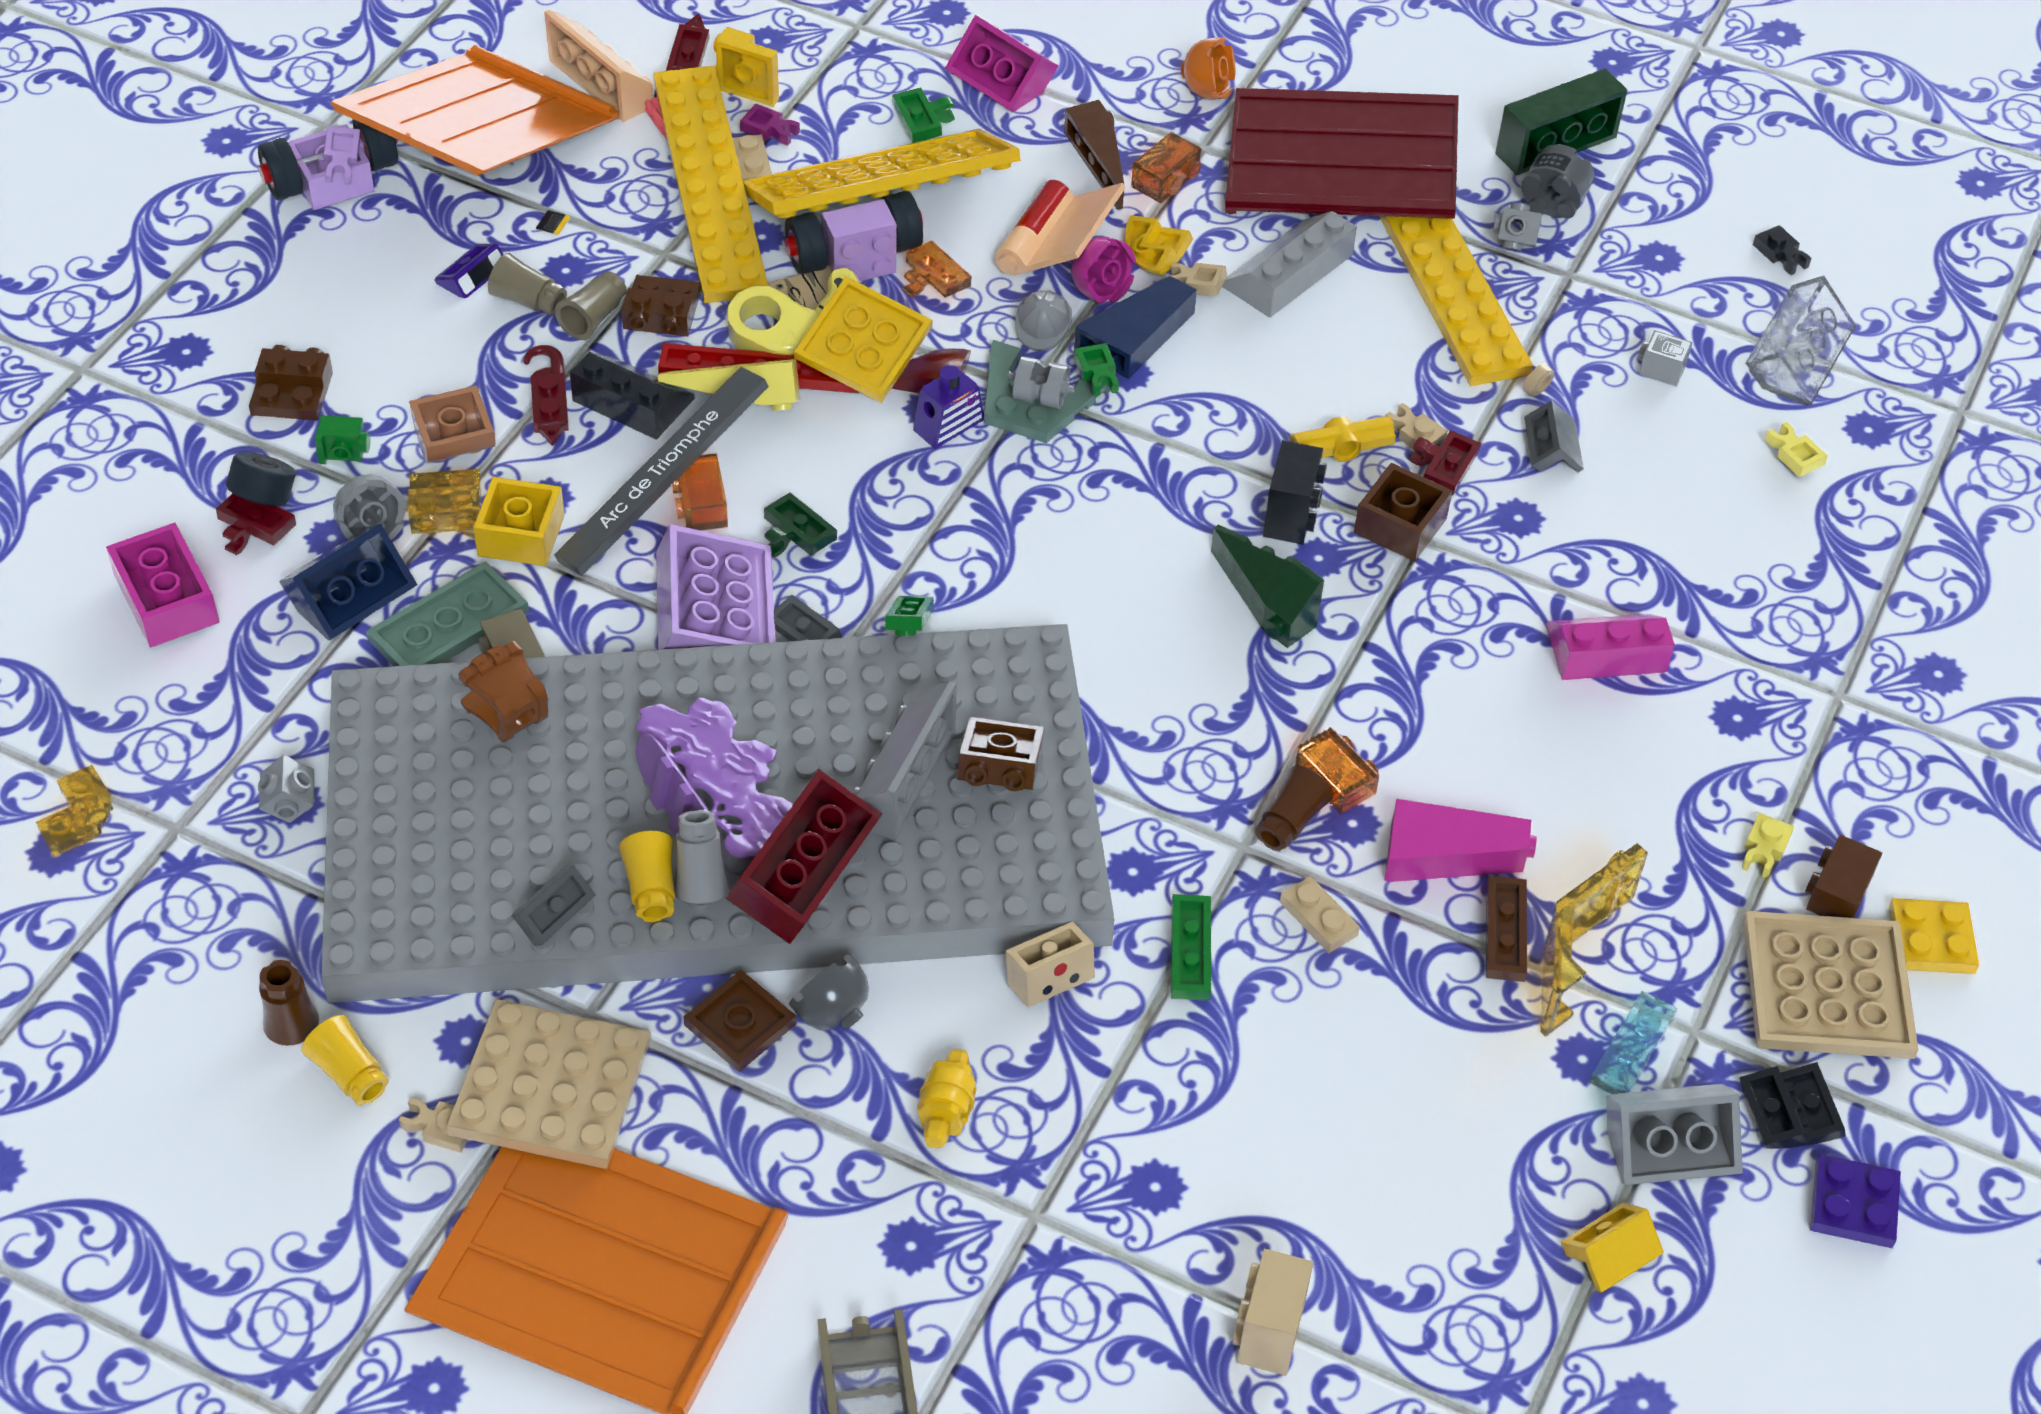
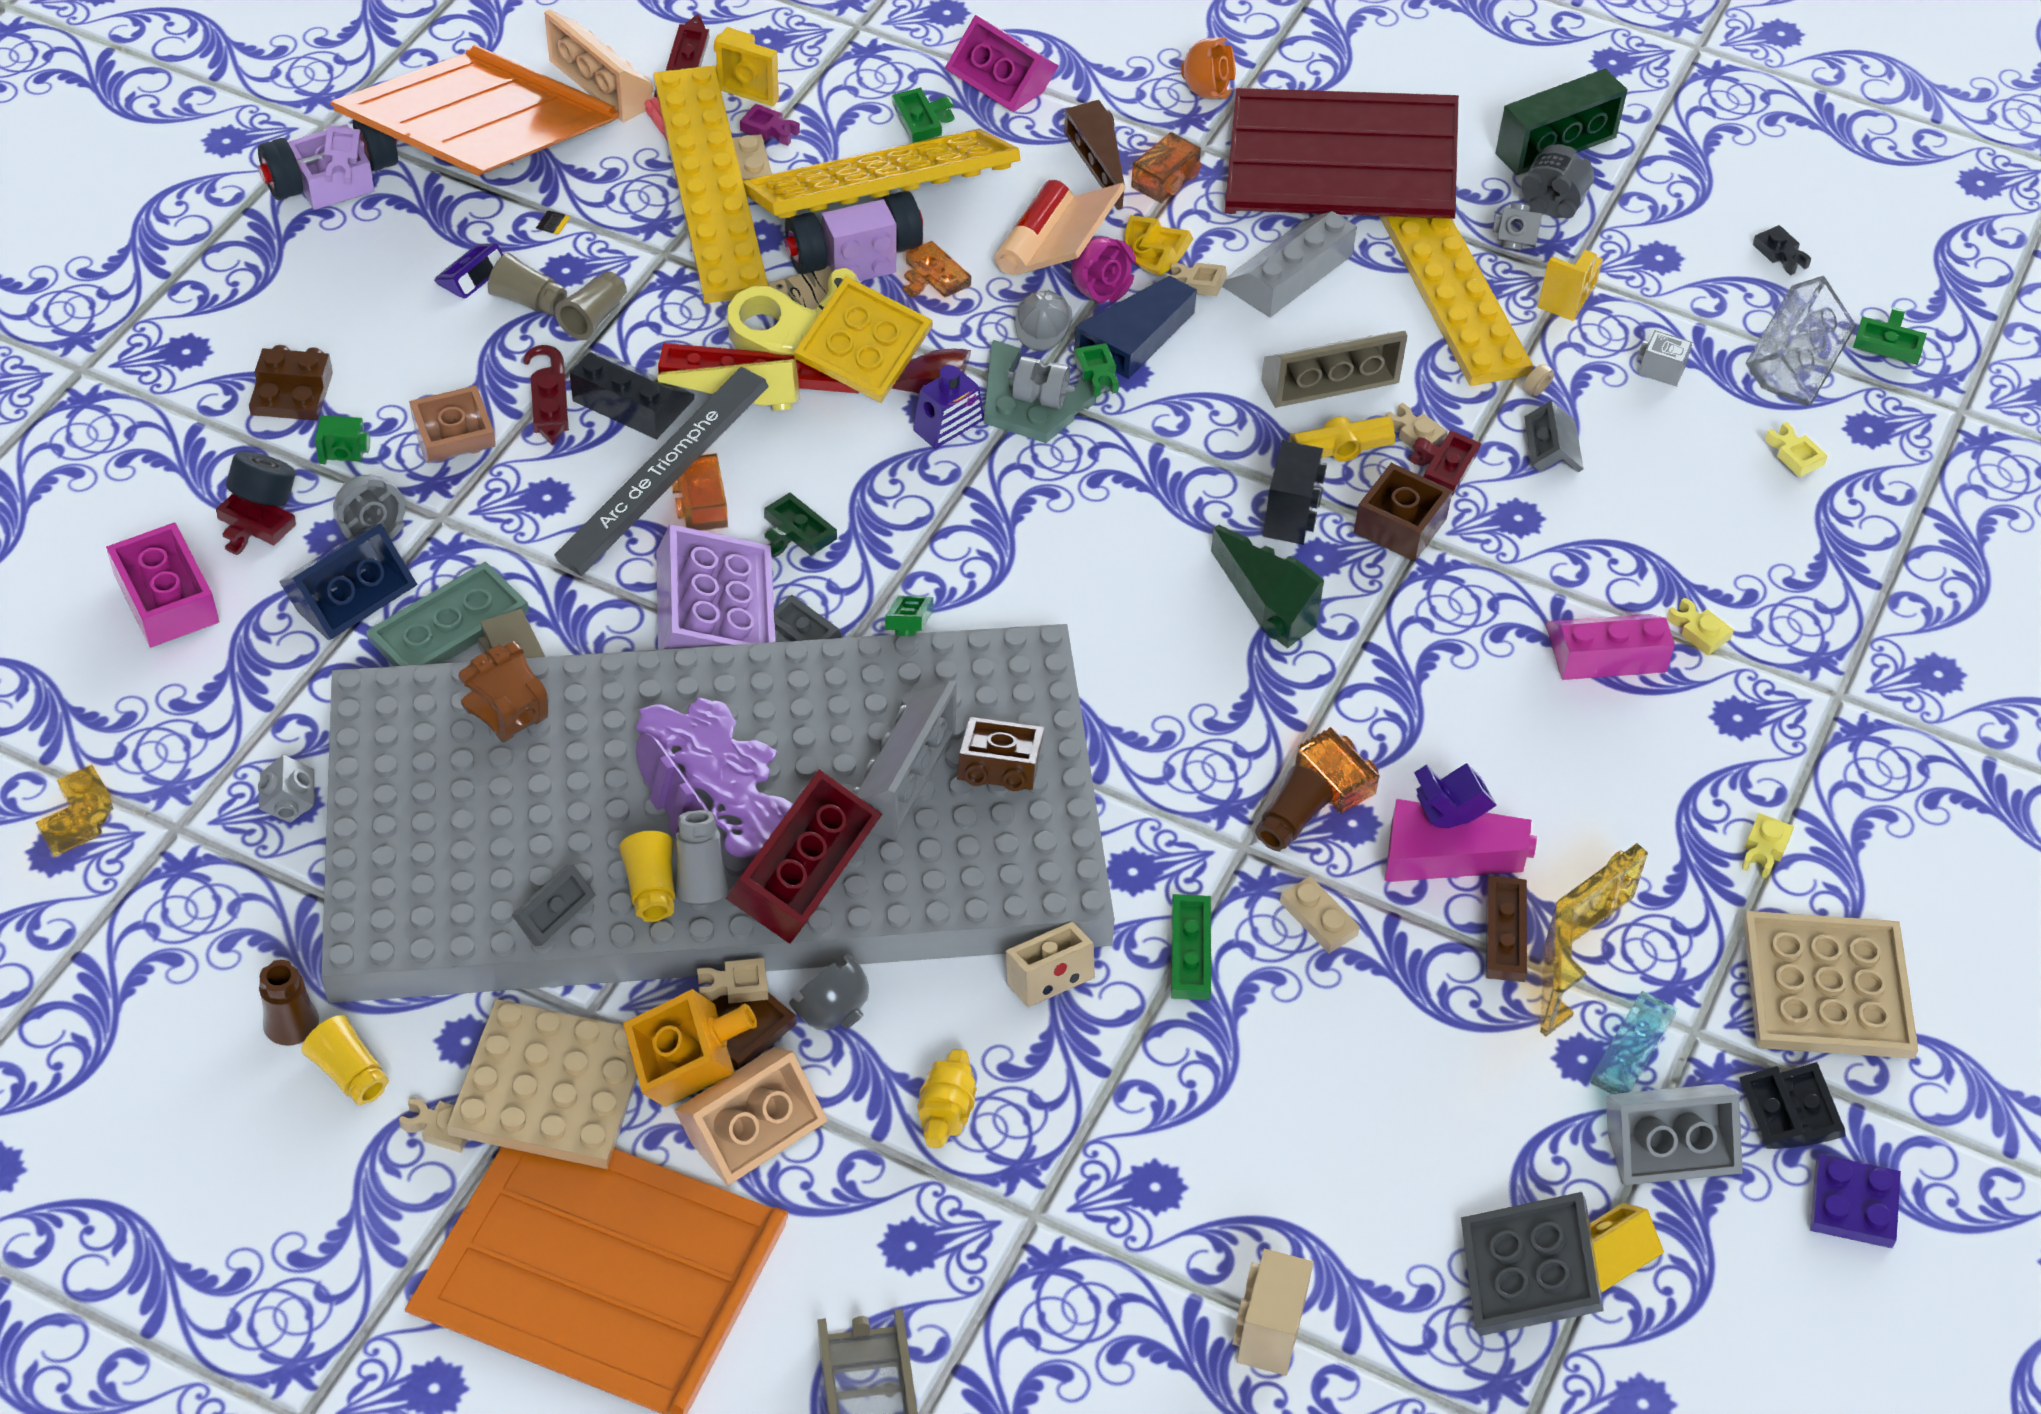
clear yellow plate [408,469,482,534] -> none
yellow brick [473,477,565,567] -> none
reddish brown plate [622,275,701,337] -> none
reddish brown brick [1805,834,1883,918] -> none
yellow plate [1889,898,1979,974] -> none
none -> light orange brick [623,989,757,1107]
none -> light nougat slope [674,1047,828,1185]
none -> tan plate [697,958,768,1003]
none -> dark tan slope [1261,331,1408,408]
none -> dark purple brick [1414,763,1497,828]
none -> dark grey plate [1461,1192,1604,1336]
none -> yellow panel [1538,250,1603,321]
none -> light yellow plate [1667,598,1734,656]
none -> green plate [1853,307,1927,365]

